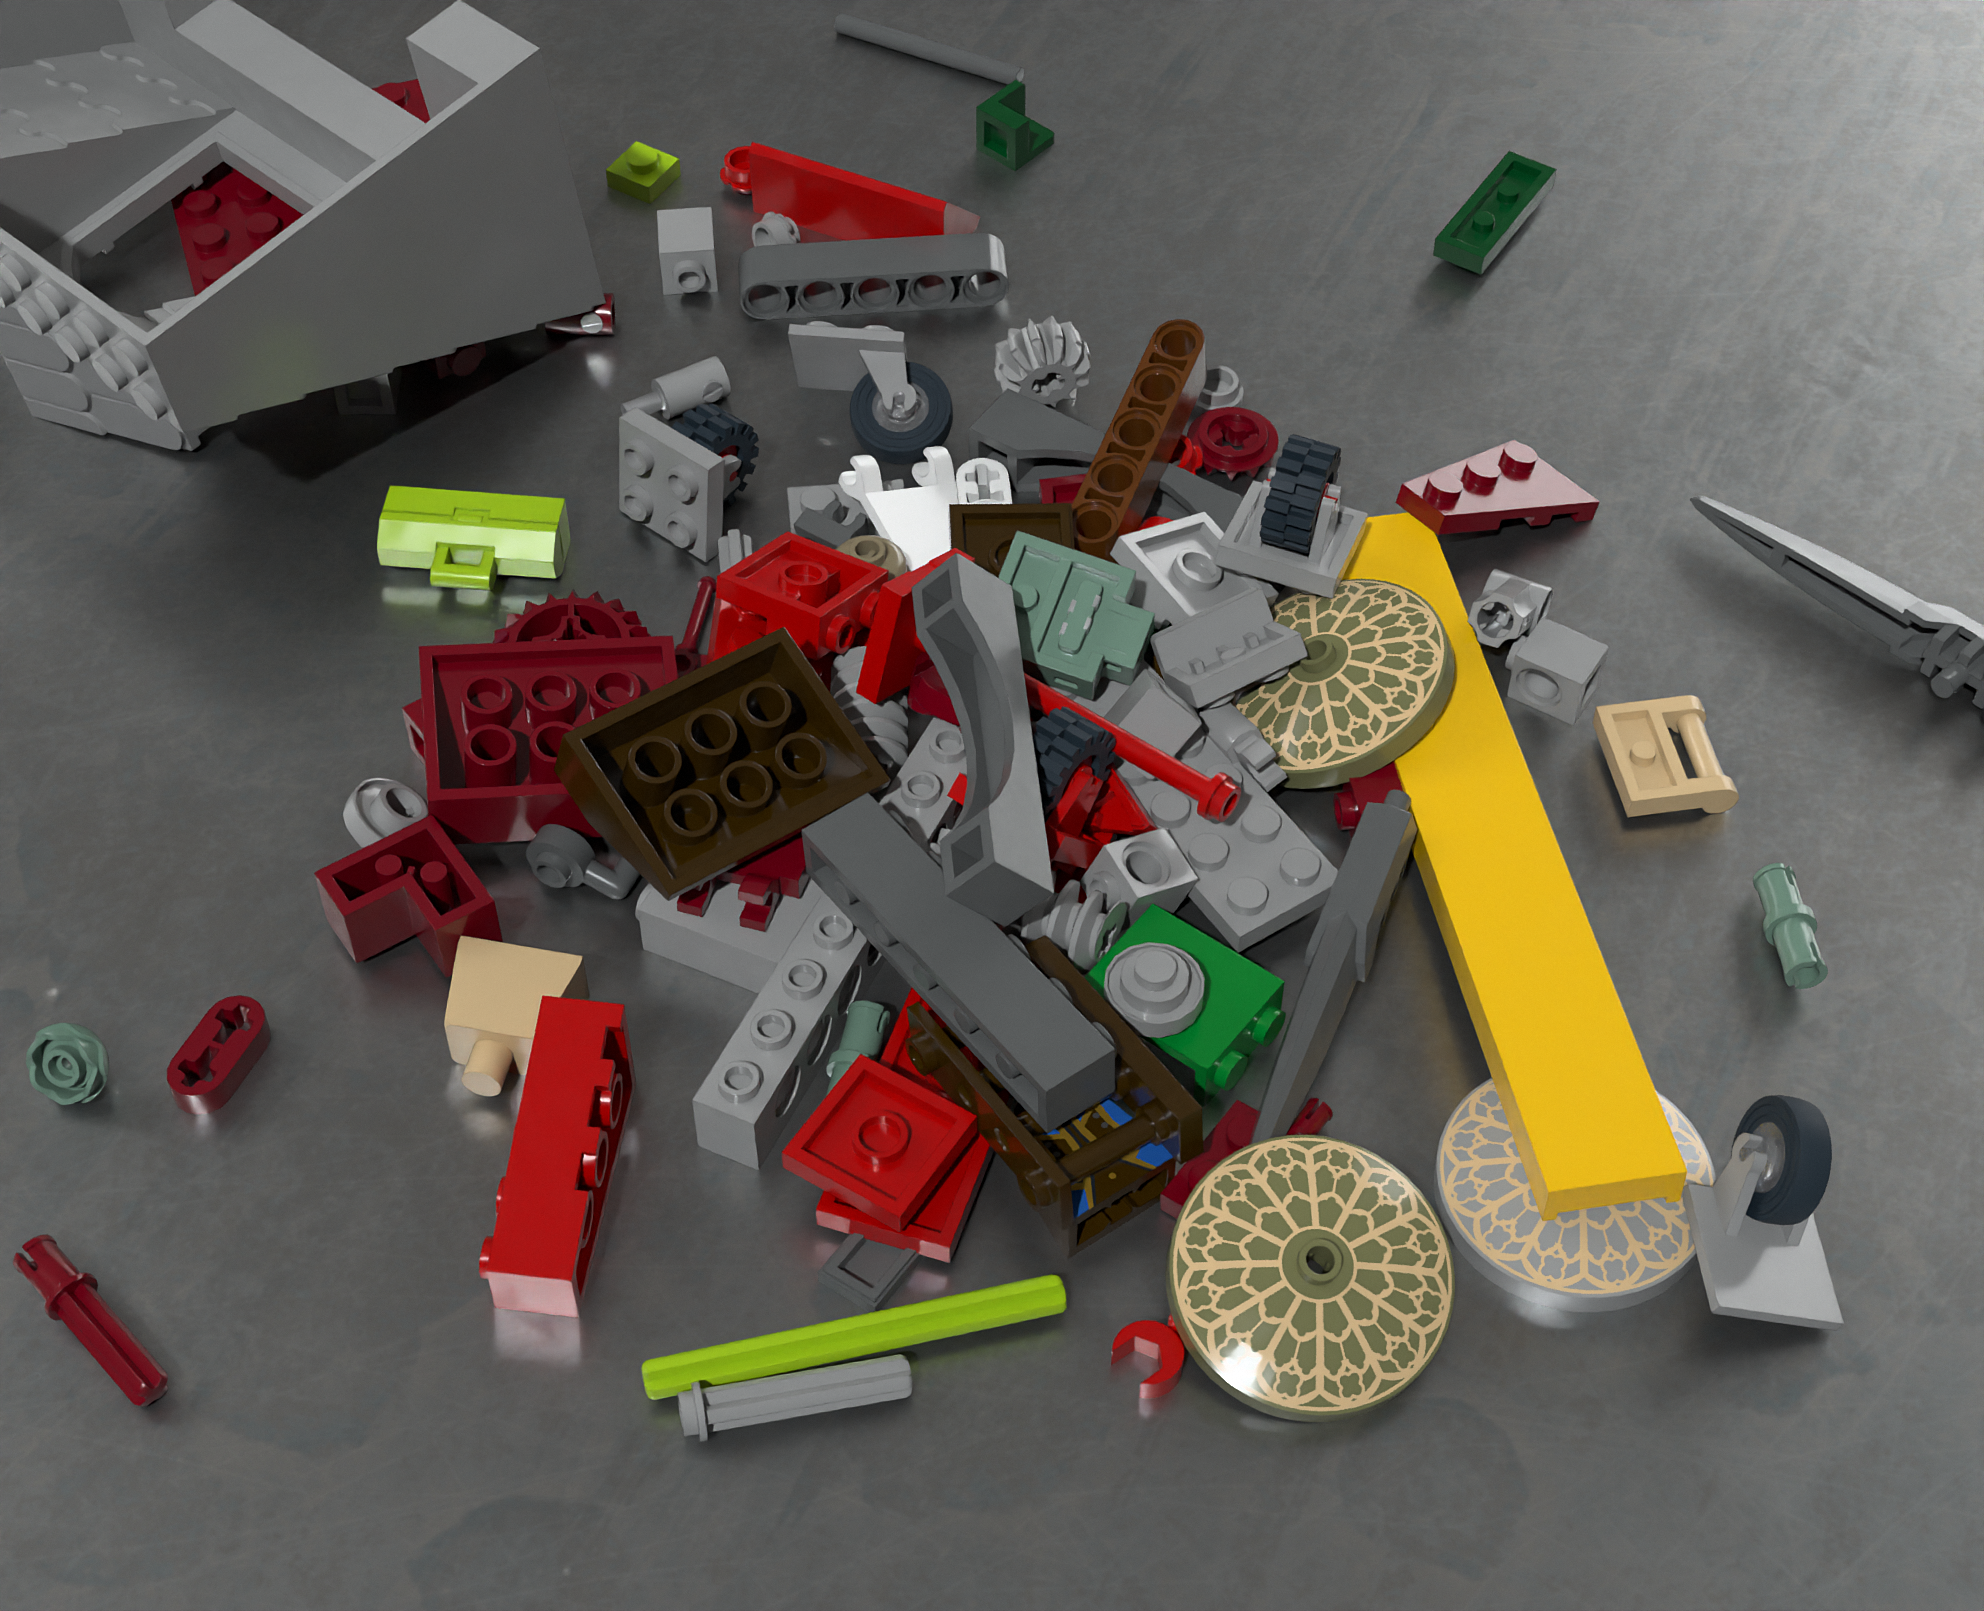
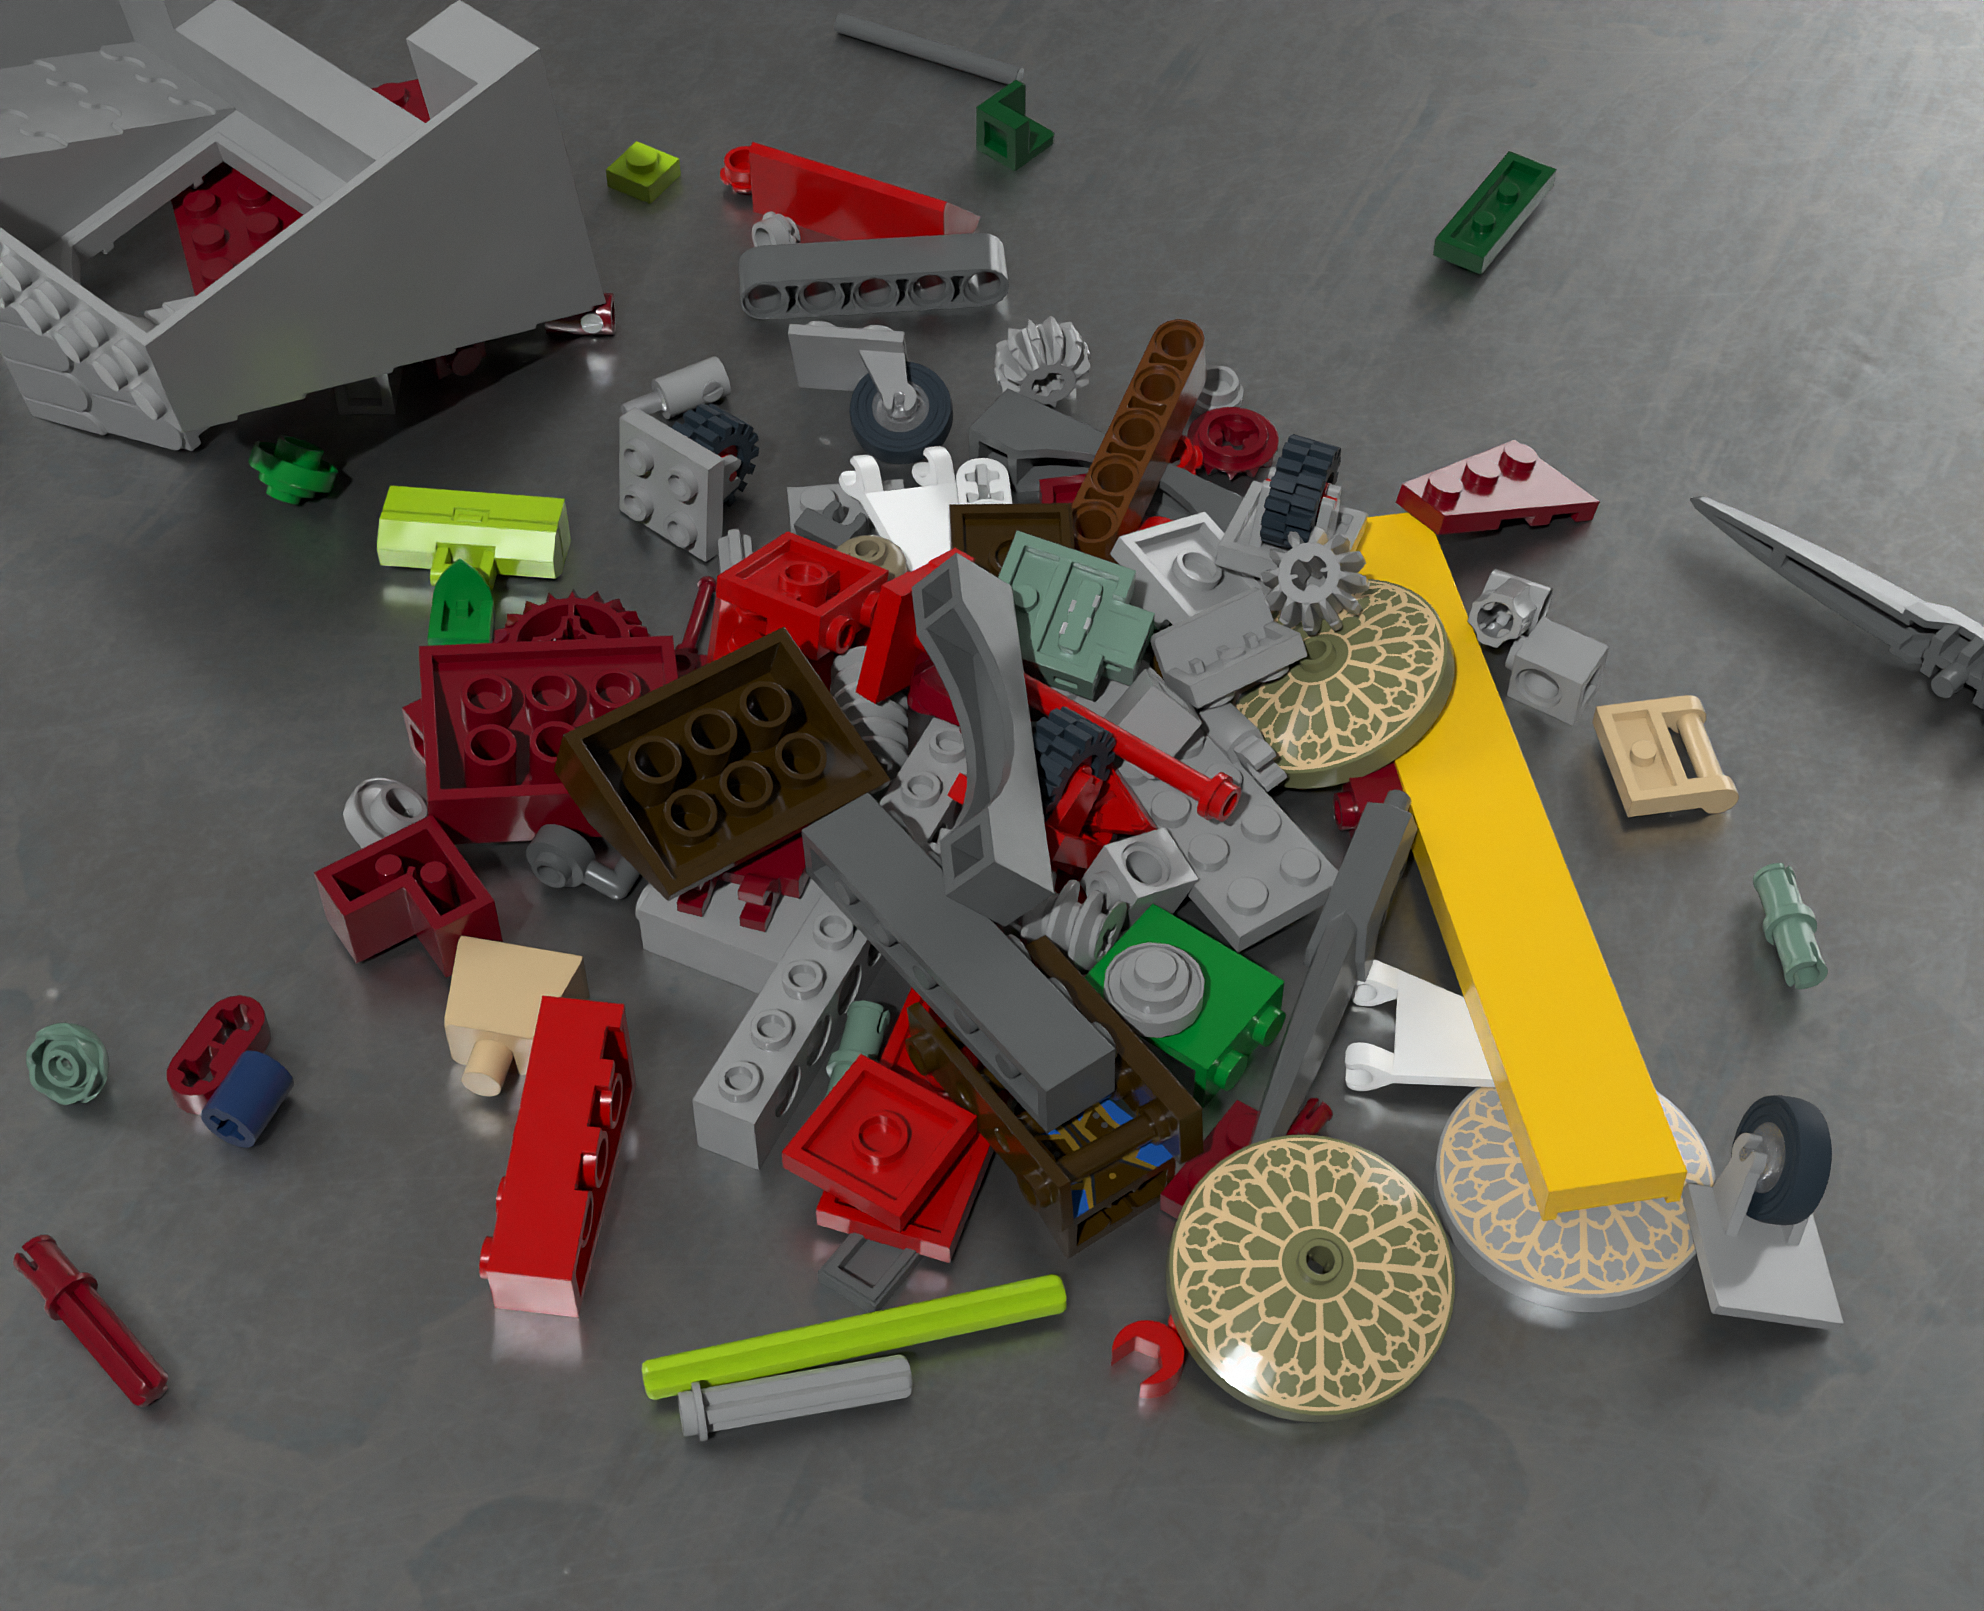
light grey brick [657,207,718,295] -> none
none -> dark blue piece [200,1050,294,1148]
none -> green plate [248,435,338,504]
none -> green plate [427,558,495,646]
none -> light grey gear [1261,526,1370,636]
none -> white flag [1345,960,1495,1091]

